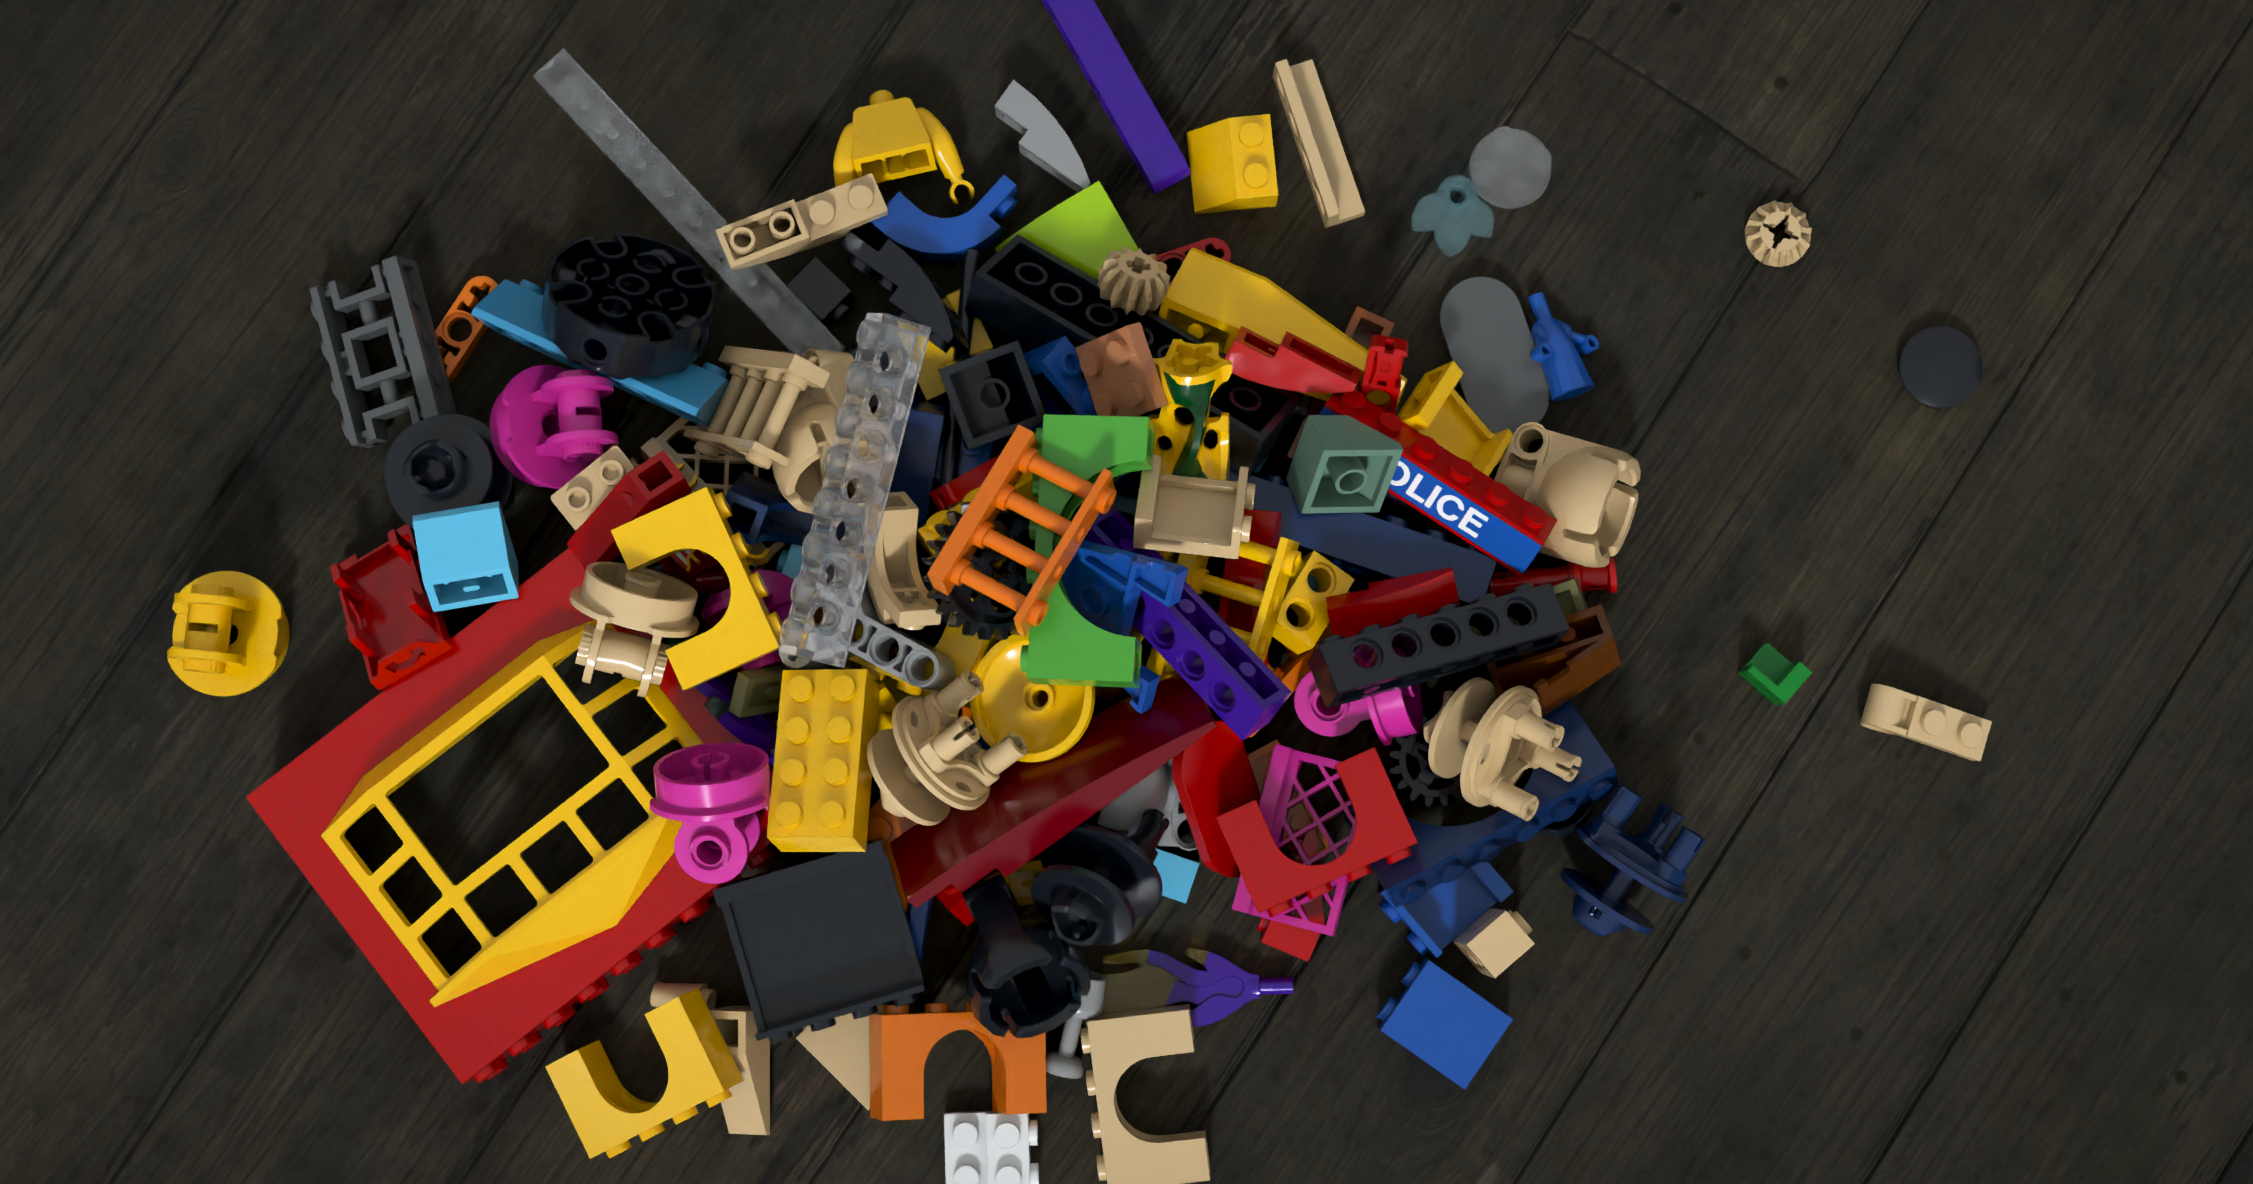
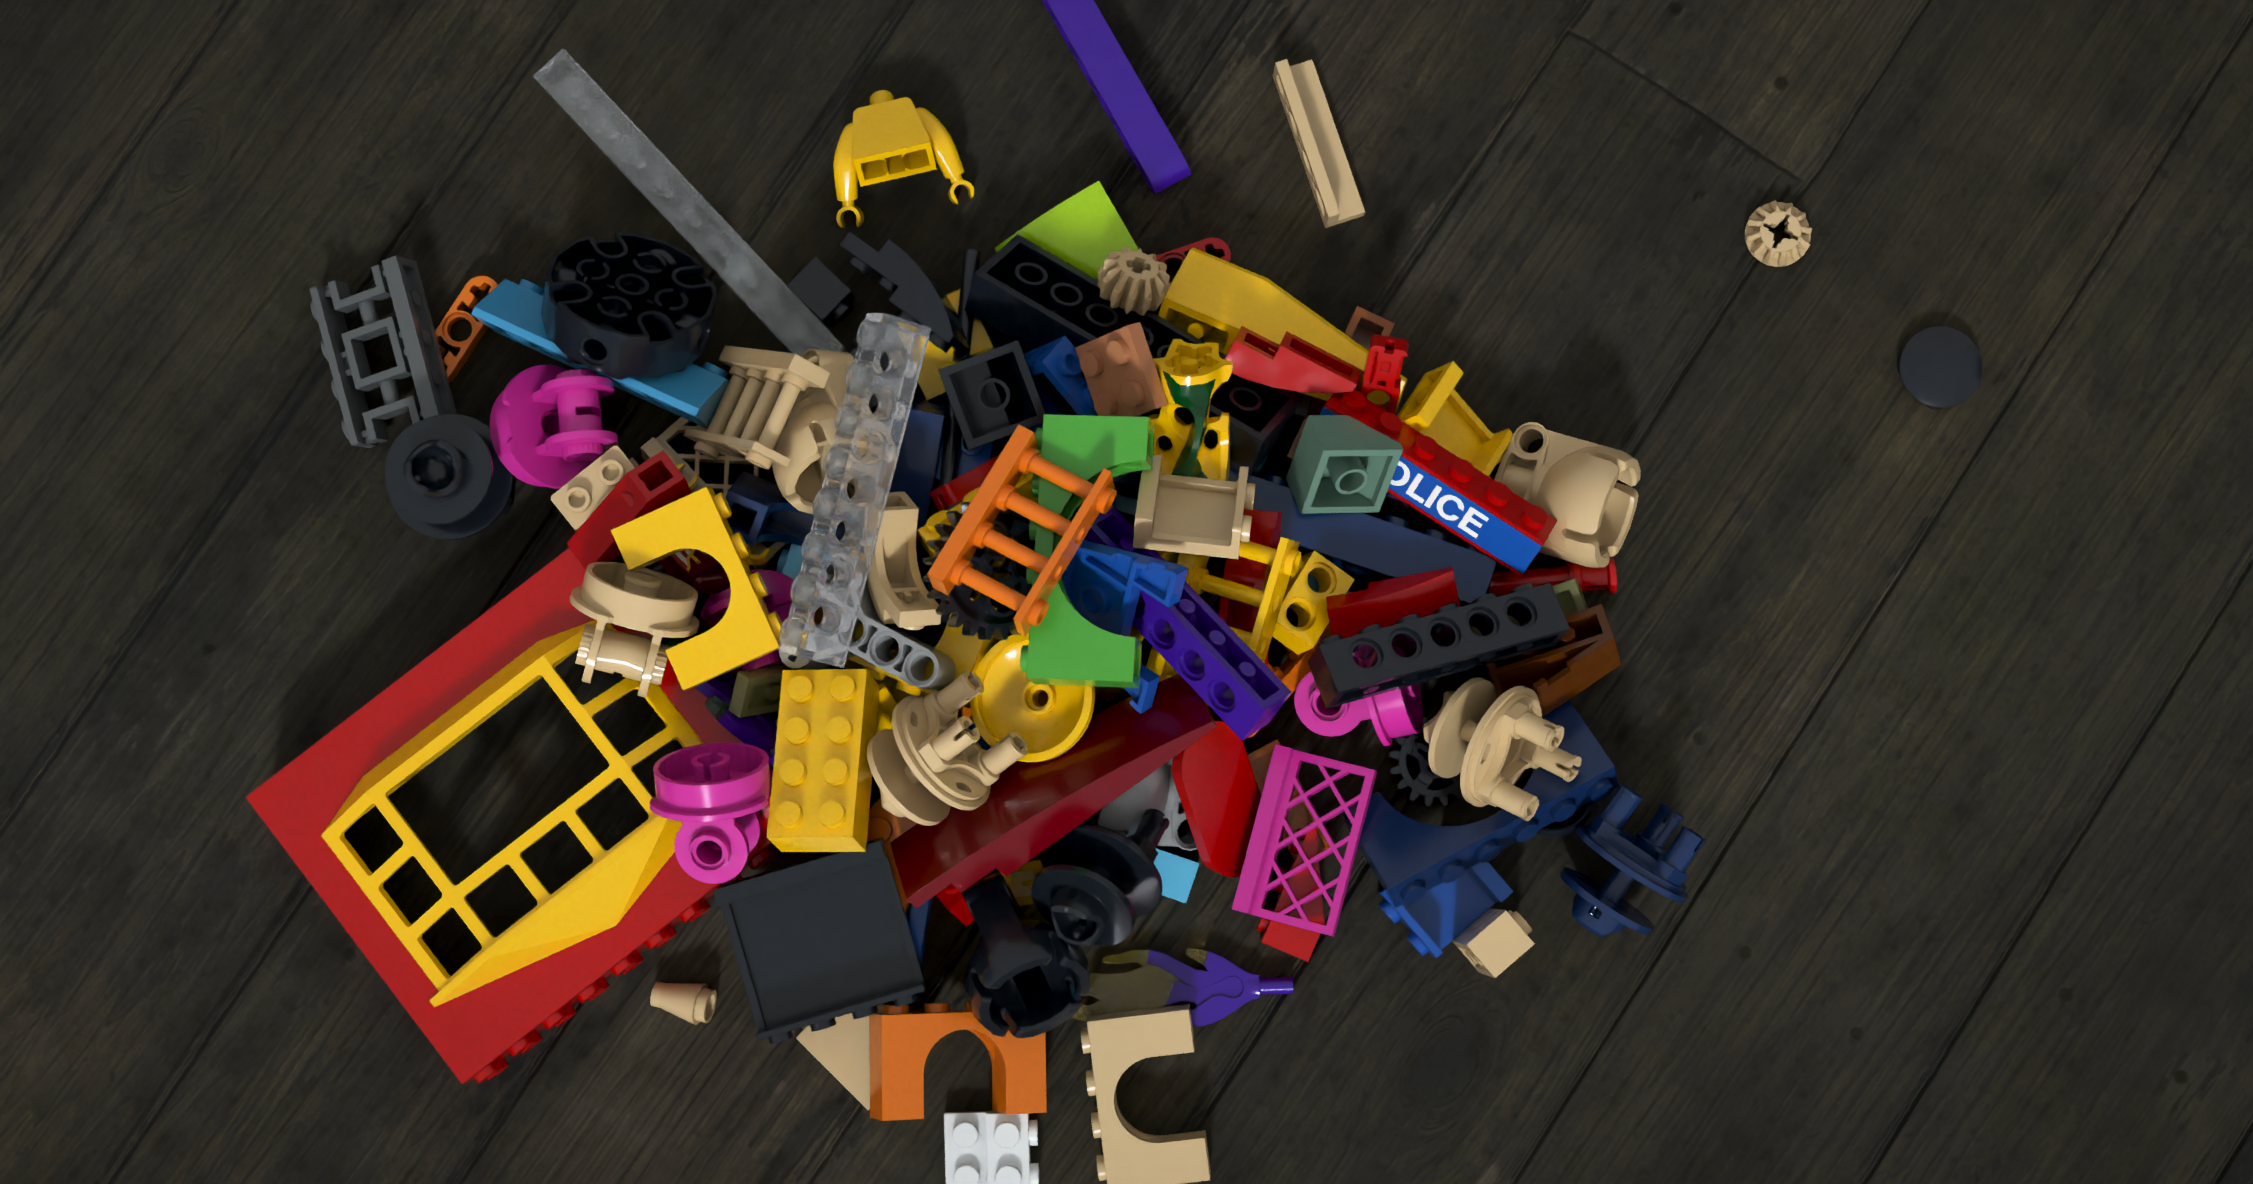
yellow piece [167,571,290,697] -> none
red piece [330,524,453,691] -> none
medium azure slope [412,501,519,612] -> none
yellow arch [545,988,744,1159] -> none
tan slope [710,1005,770,1135] -> none
tan slope [715,173,888,270] -> none
blue arch [871,175,1018,262] -> none
light grey slope [994,80,1091,193] -> none
light grey piece [1046,971,1106,1079] -> none
yellow slope [1186,114,1278,214] -> none
red arch [1216,747,1418,918] -> none
blue brick [1376,958,1513,1090] -> none
clear light blue plate [1411,175,1494,258] -> none
dark grey tile [1439,277,1550,434] -> none
clear dish [1469,126,1552,209] -> none
blue piece [1528,292,1599,402] -> none
green panel [1738,643,1812,706] -> none
tan plate [1860,684,1992,761] -> none

